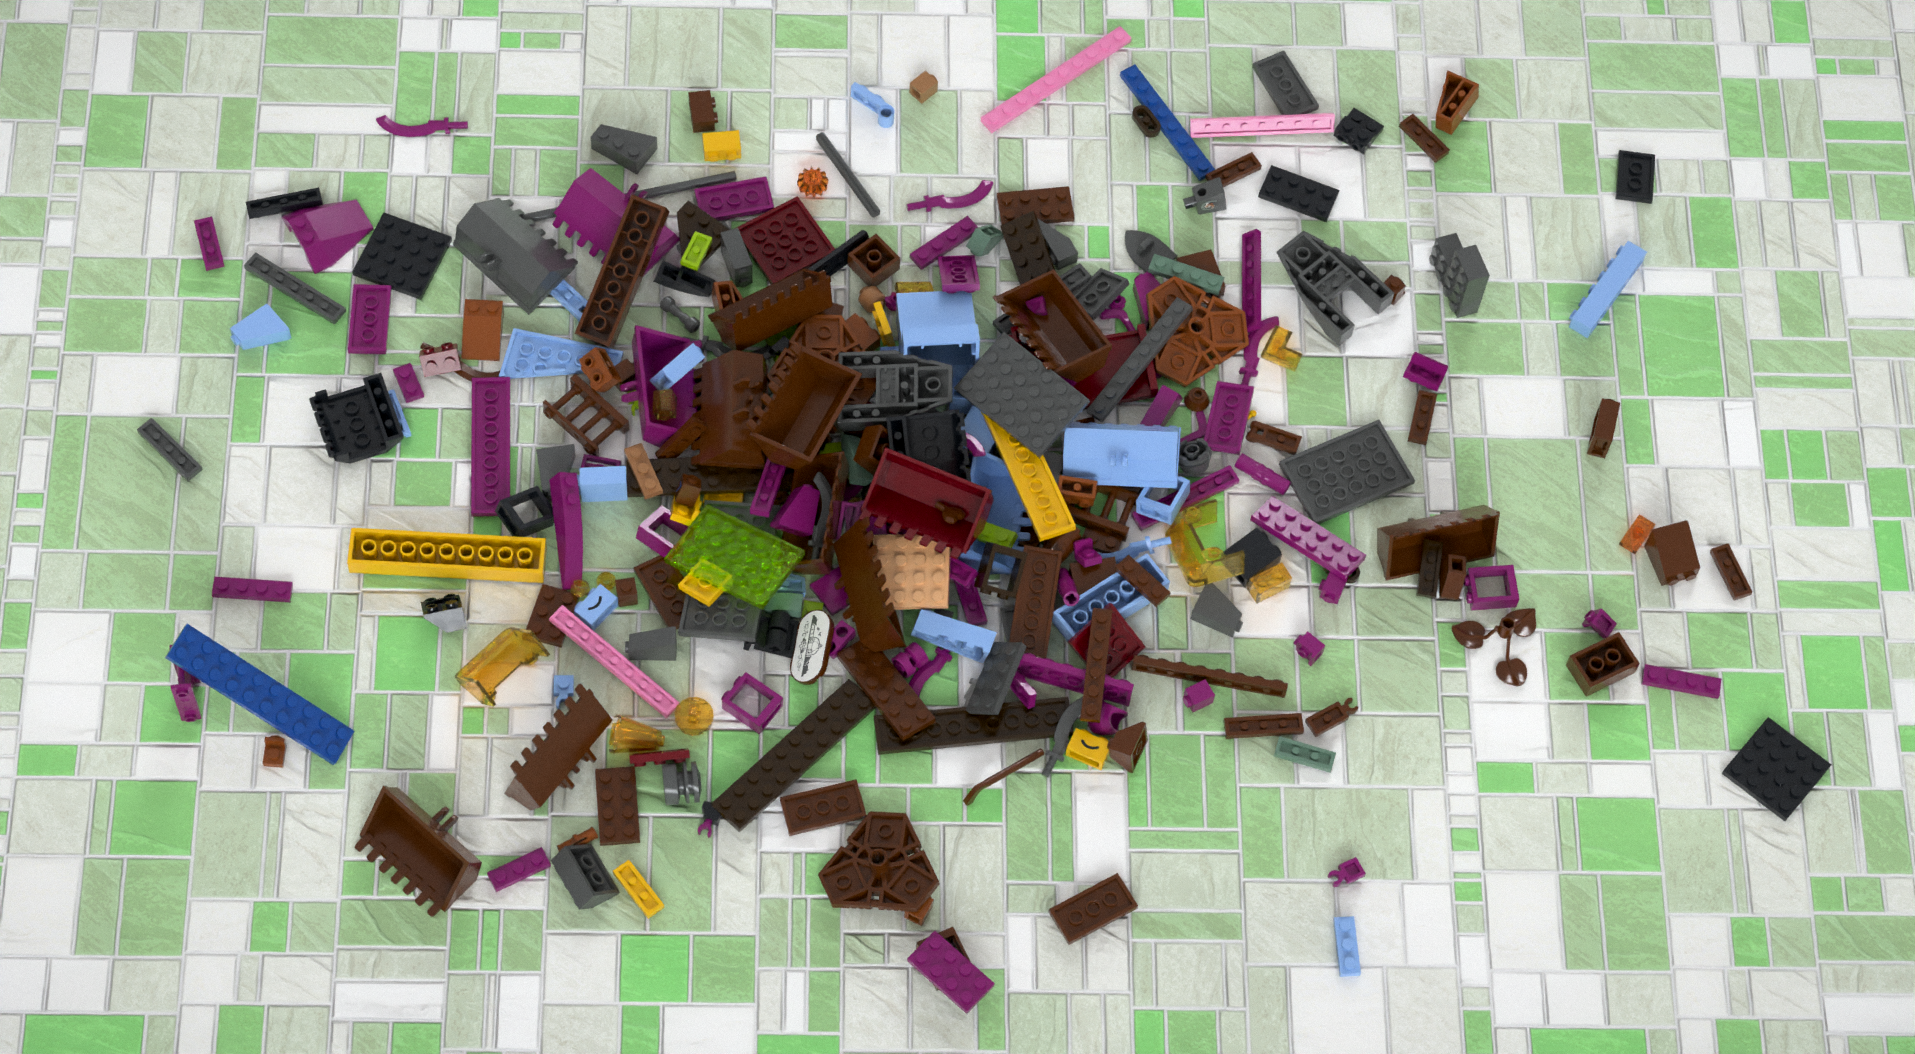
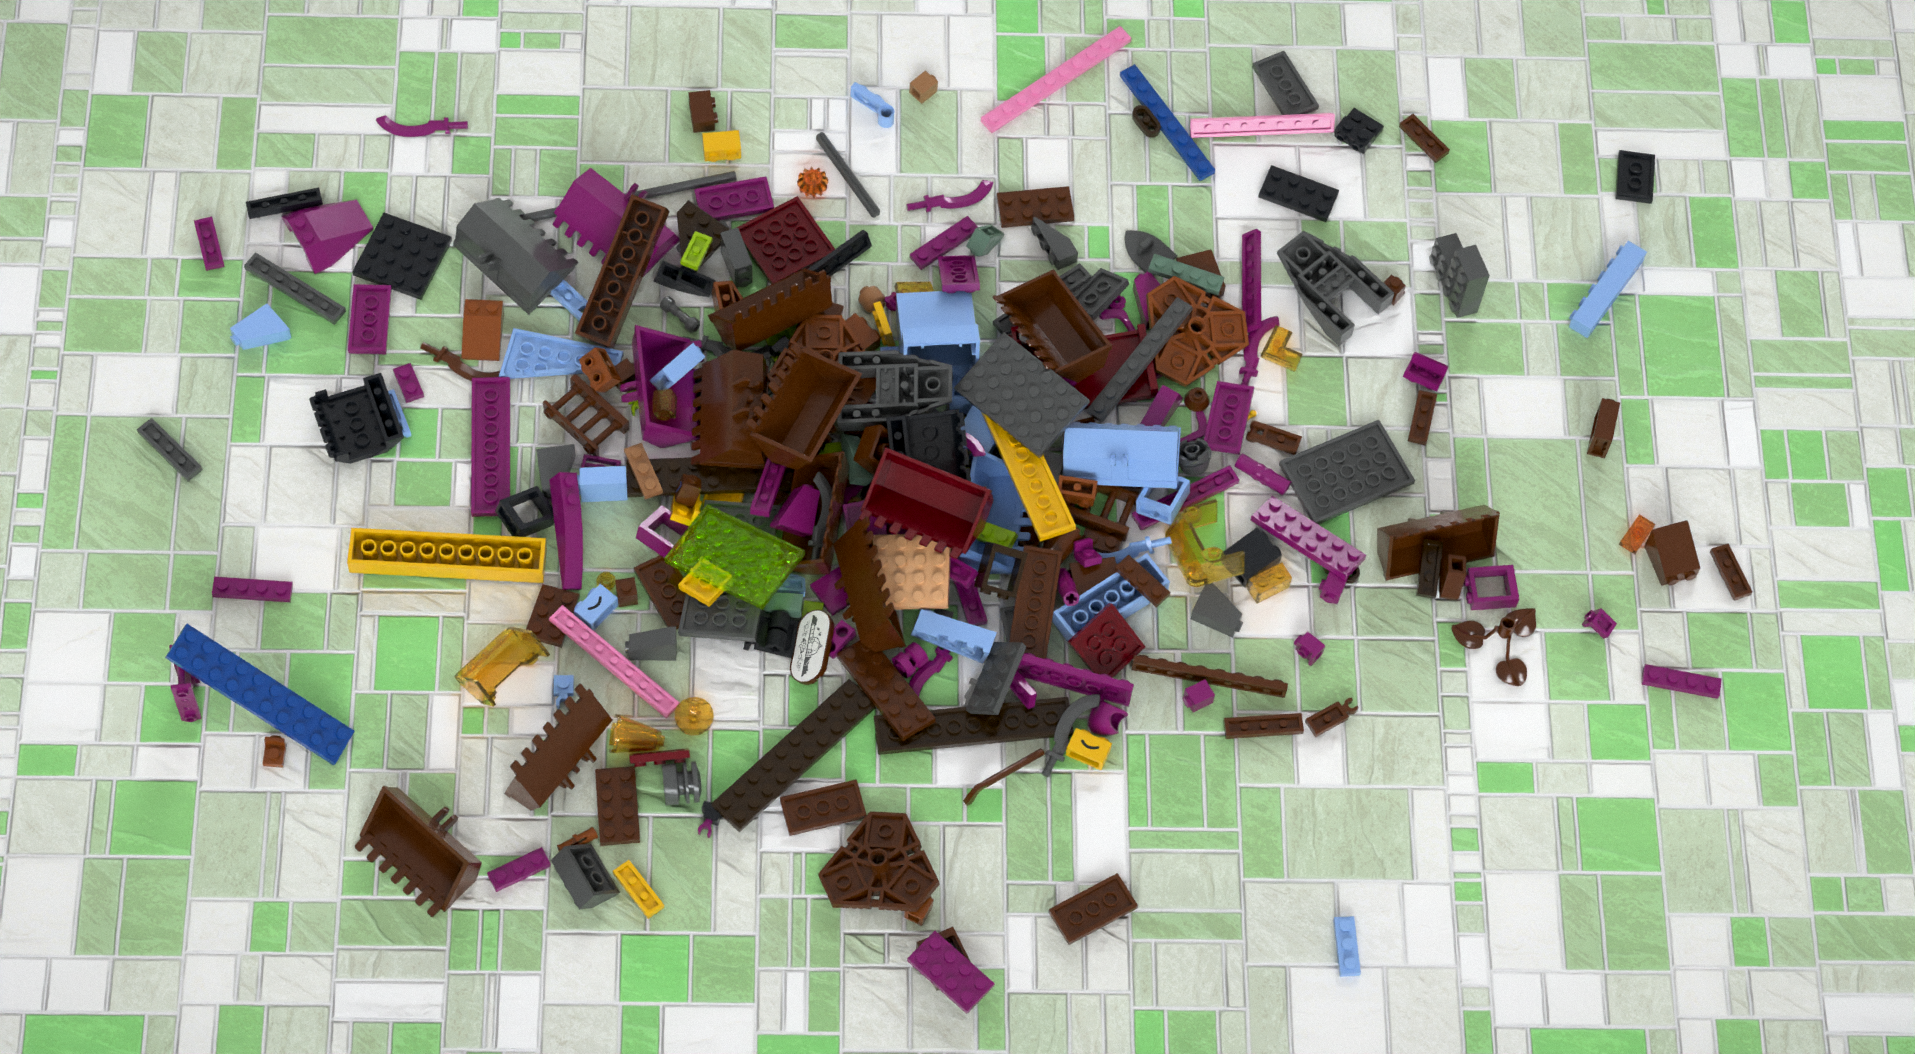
bracket [419,342,462,377] -> none
slope [421,594,467,633] -> none
clear yellow plate [570,580,590,597] -> none
dark grey wedge [591,124,658,174] -> none
reddish brown plate [655,416,708,459] -> none
magenta window [721,672,783,734] -> none
magenta tile [836,501,862,540] -> none
reddish brown brick [848,234,900,287] -> none
reddish brown rock [935,501,966,524] -> none
dark brown plate [1000,211,1055,285] -> none
magenta tile [1025,296,1048,316] -> none
reddish brown plate [1080,608,1112,723] -> none
reddish brown slope [1107,722,1148,773] -> none
dark grey torso [1183,177,1227,215] -> none
reddish brown plate [1205,152,1262,187] -> none
sand green plate [1274,736,1336,773] -> none
magenta plate [1327,857,1366,887] -> none
dark orange wedge [1436,70,1479,135] -> none
reddish brown brick [1566,632,1640,697] -> none
black plate [1722,717,1832,821] -> none

